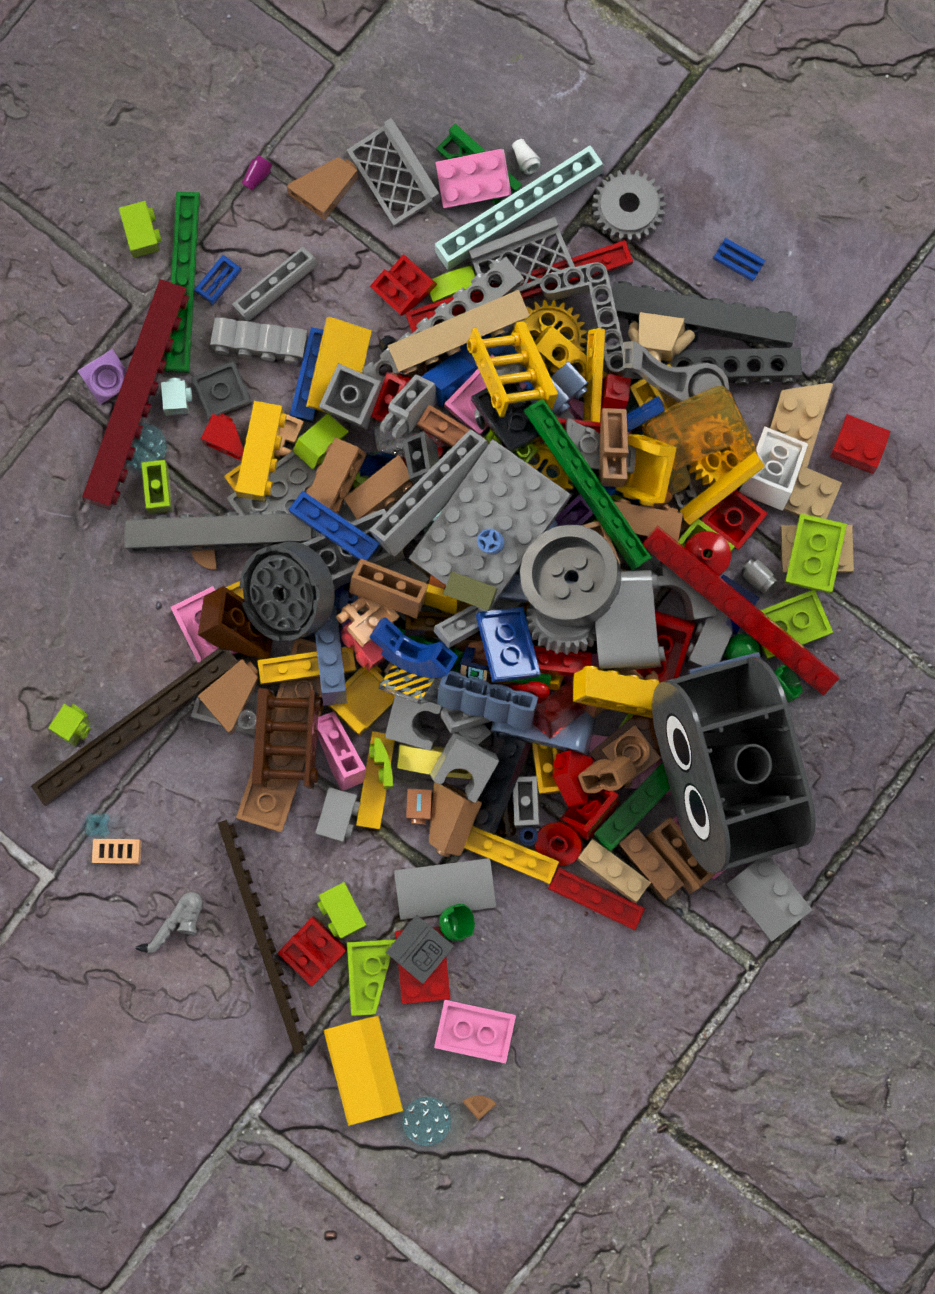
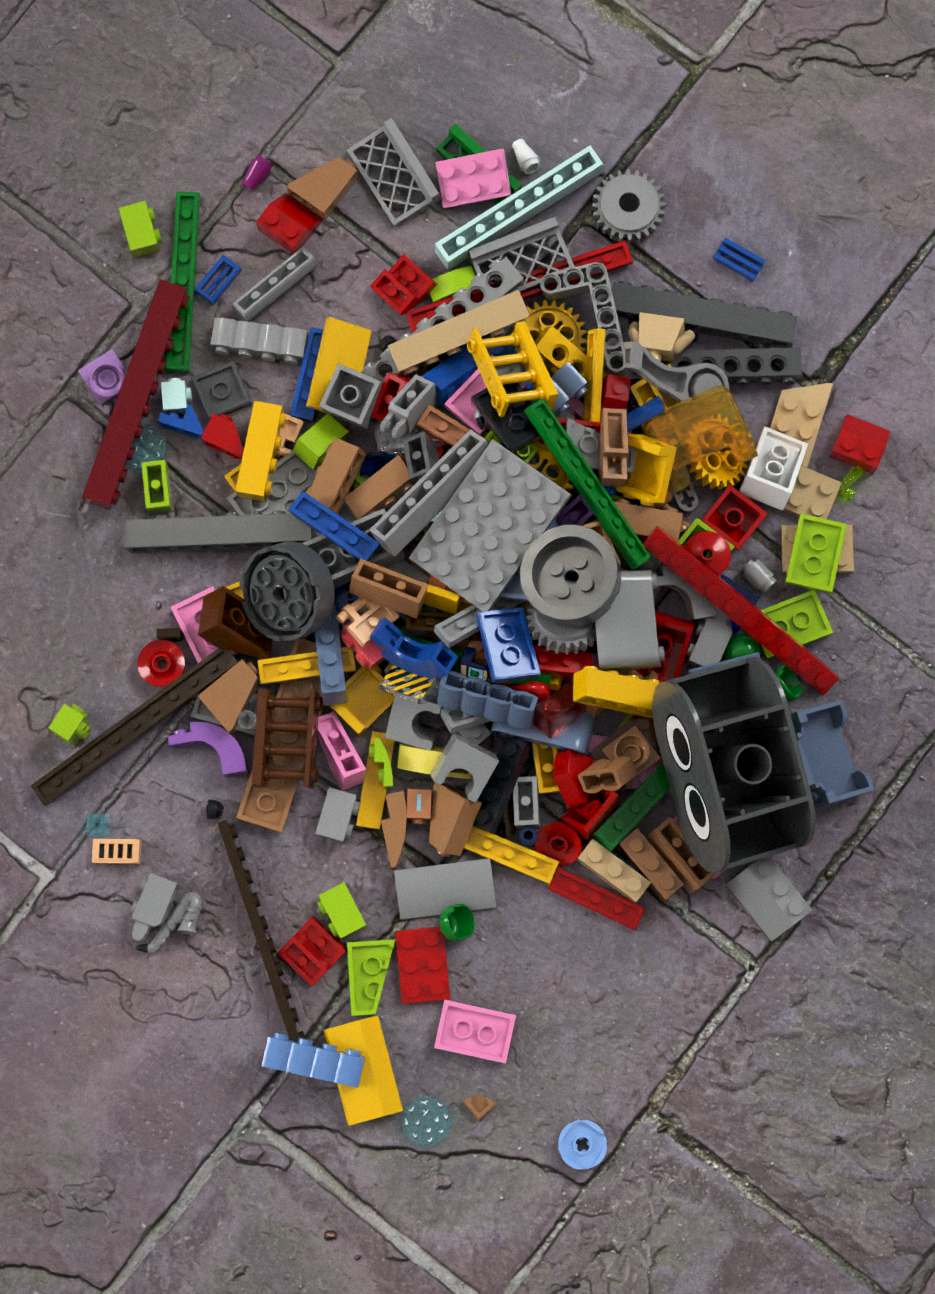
medium nougat tile [191,550,217,571] -> none
dark grey tile [386,915,454,984] -> none
olive tile [443,572,498,611] -> none
medium blue wheel [477,528,505,555] -> none
yellow tile [680,452,765,525] -> none
none -> light grey hinge [130,873,180,942]
none -> red dish [137,640,185,687]
none -> dark brown tile [156,628,183,641]
none -> blue slope [158,403,204,440]
none -> medium lavender arch [168,722,249,778]
none -> black hinge [206,800,224,819]
none -> red slope [256,193,323,254]
none -> medium blue brick [262,1032,365,1088]
none -> medium nougat slope [381,791,407,869]
none -> light blue plate [558,1120,607,1169]
none -> sand blue windscreen [791,700,874,810]
none -> clear neon green arm [839,466,864,501]

